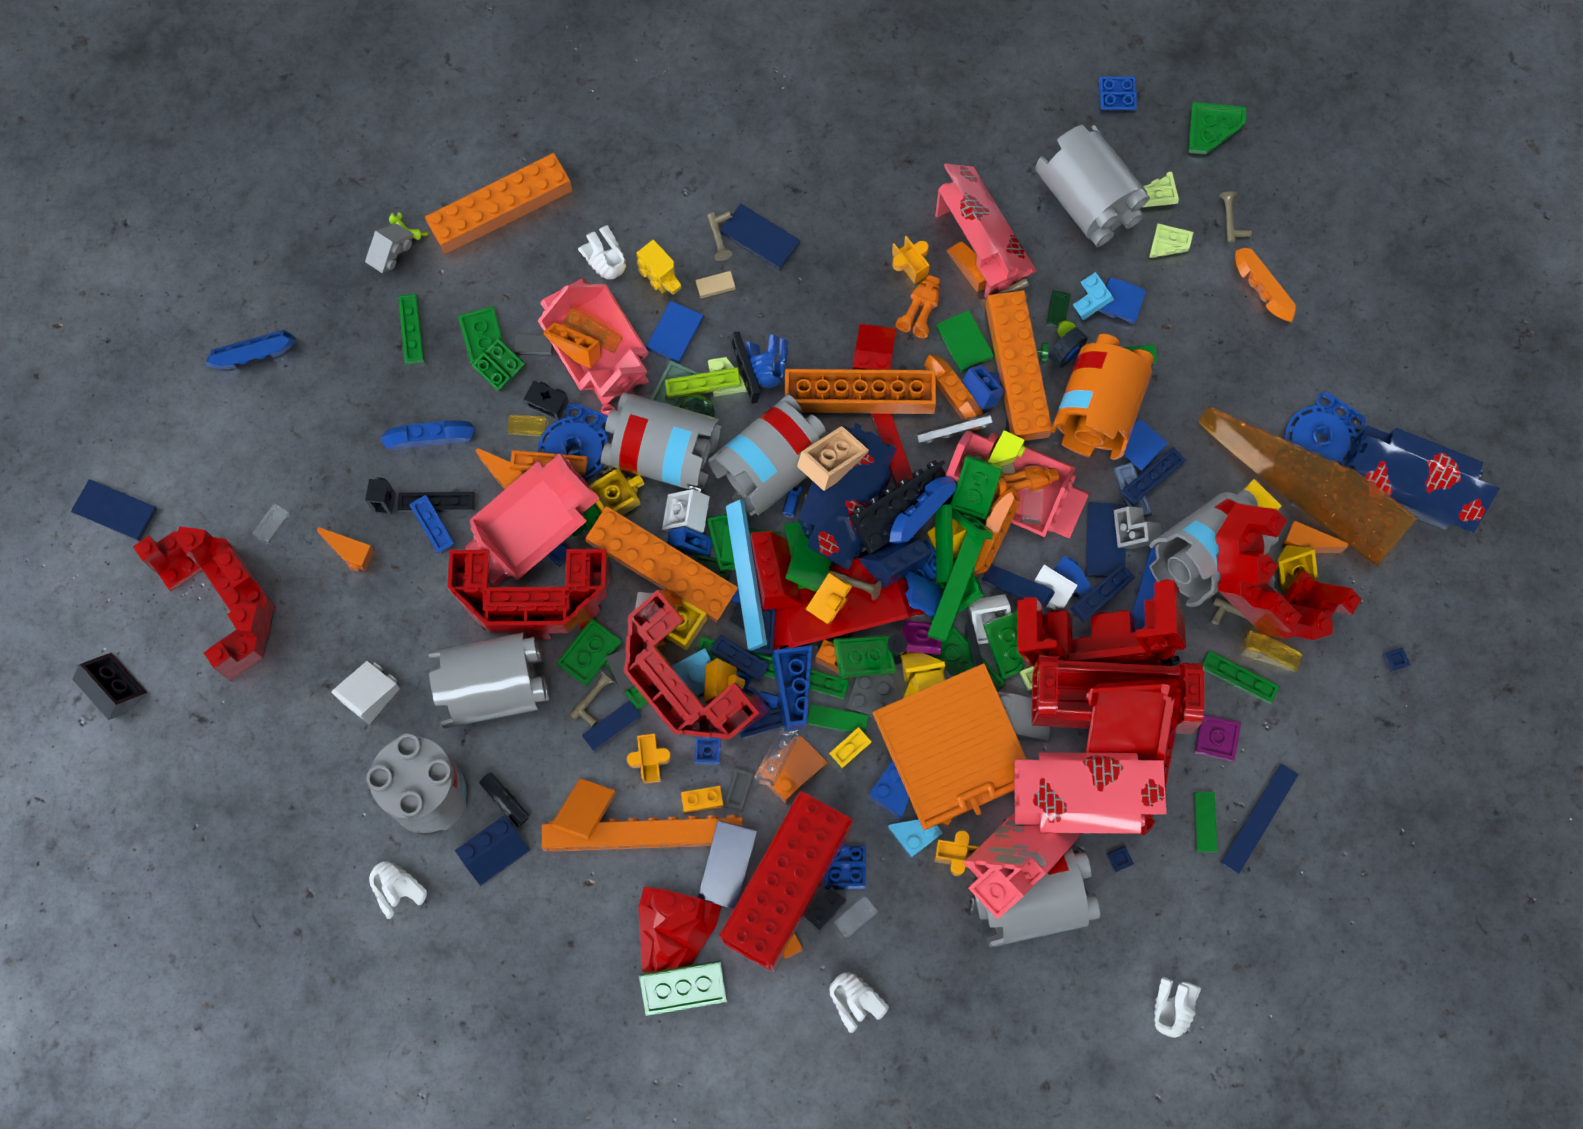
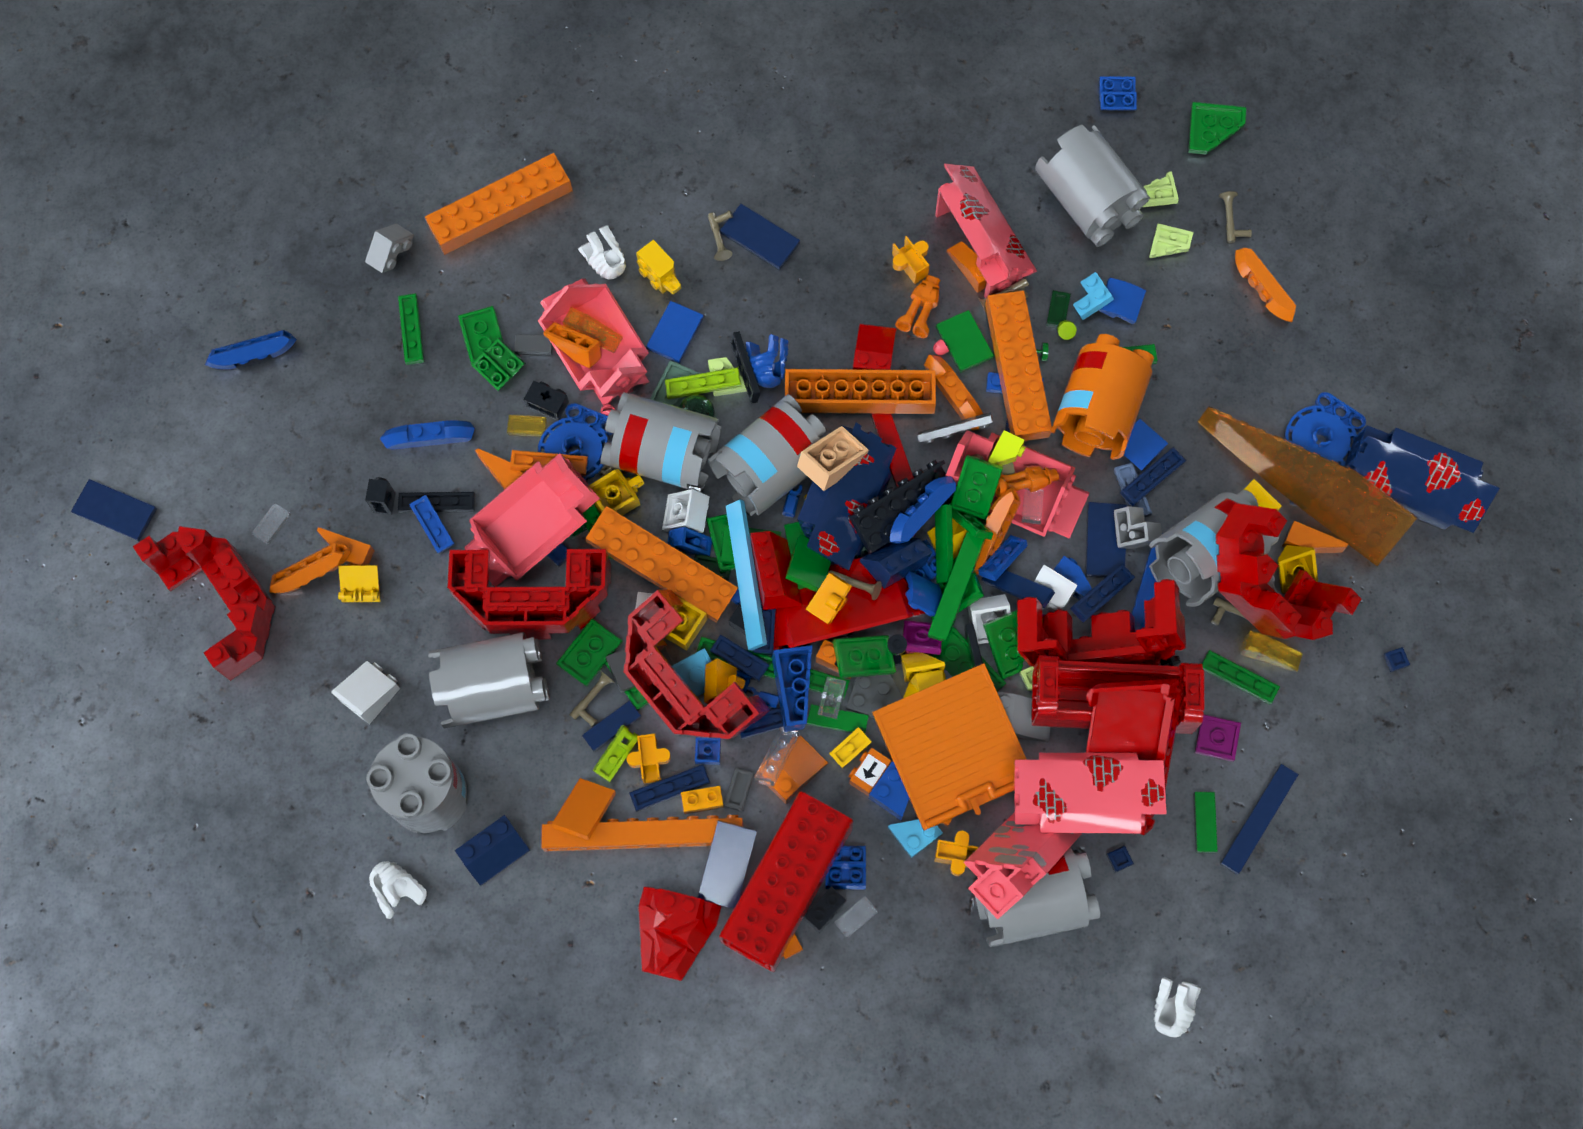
black slope [72,653,147,720] -> none
lime piece [389,212,428,240] -> none
black axle [479,772,530,827] -> none
tile [639,960,727,1016] -> none
tan tile [695,271,736,299] -> none
white hair [830,972,889,1033] -> none
blue brick [962,365,1004,410] -> none
black wheel [1048,327,1088,368] -> none
none -> orange brick [269,542,351,594]
none -> yellow hinge [338,565,380,602]
none -> lime plate [592,725,639,782]
none -> dark blue tile [629,764,710,812]
none -> clear slope [818,677,846,719]
none -> brick [849,748,892,797]
none -> coral hinge [933,339,949,355]
none -> blue plate [978,535,1028,581]

